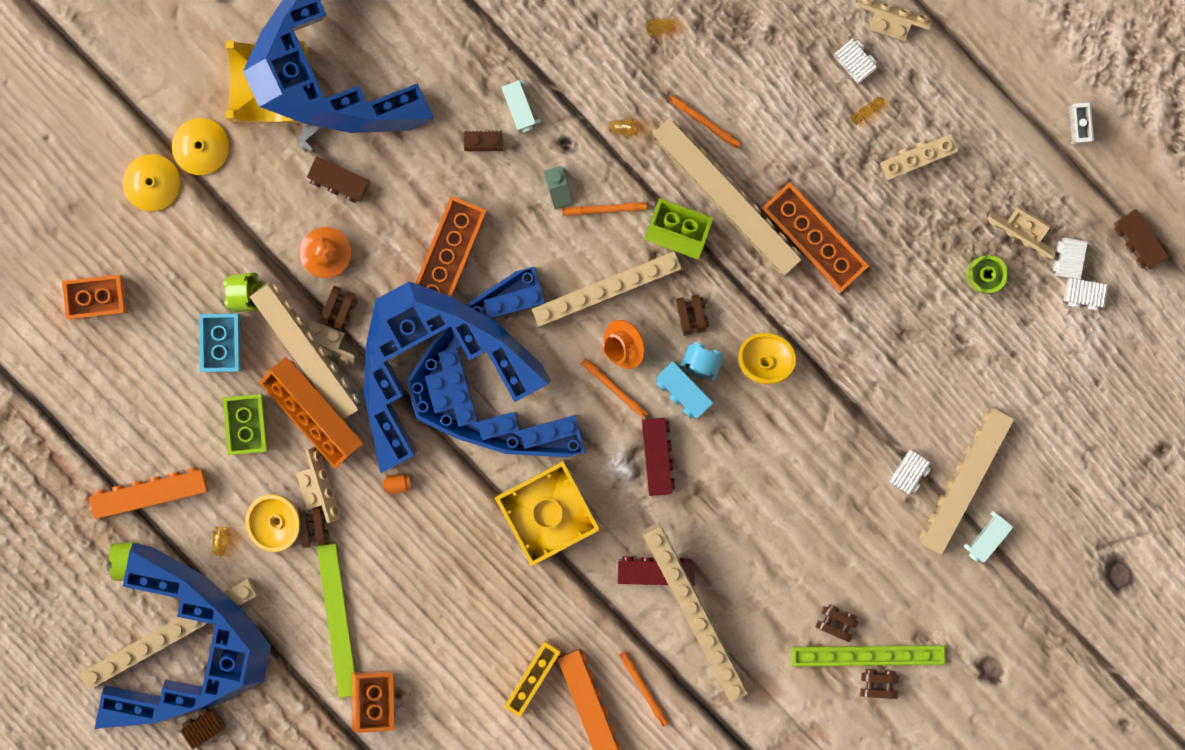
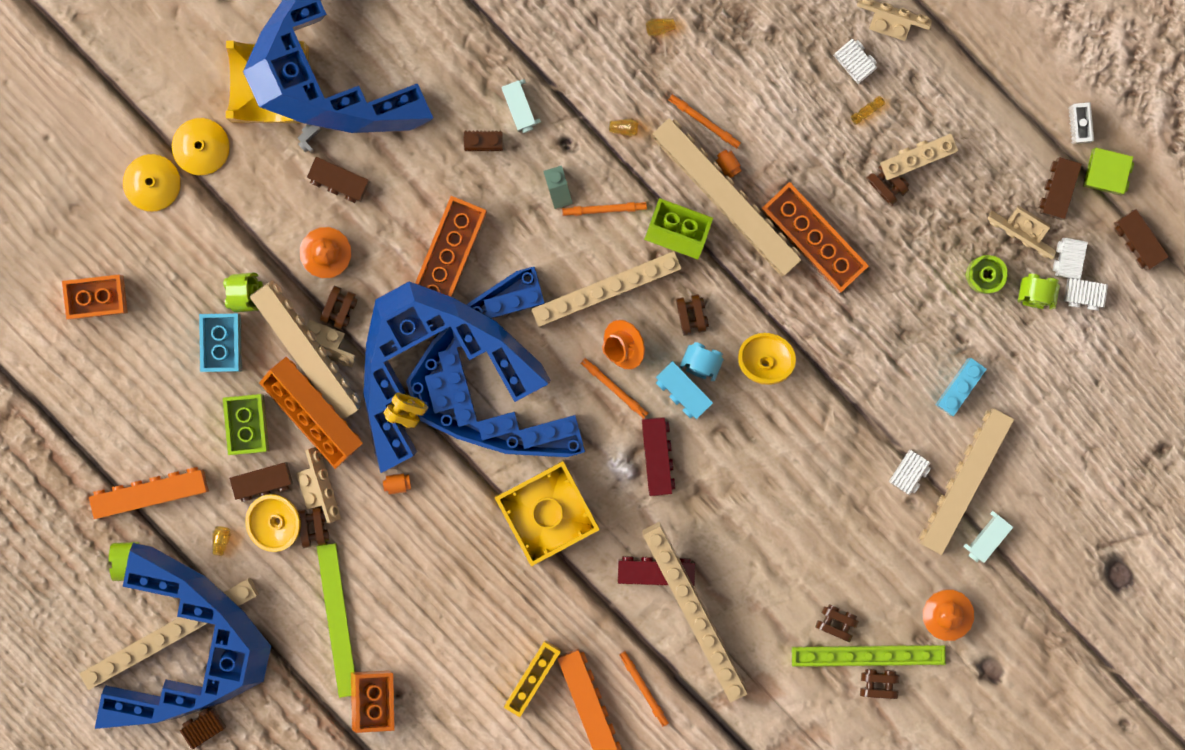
none -> reddish brown brick [229,462,293,502]
none -> yellow brick [384,393,428,428]
none -> orange brick [715,149,742,178]
none -> reddish brown brick [866,165,909,206]
none -> orange helmet [923,590,974,641]
none -> medium azure brick [935,358,987,416]
none -> lime brick [1017,274,1060,309]
none -> reddish brown brick [1038,157,1082,220]
none -> lime piece [1083,148,1134,195]

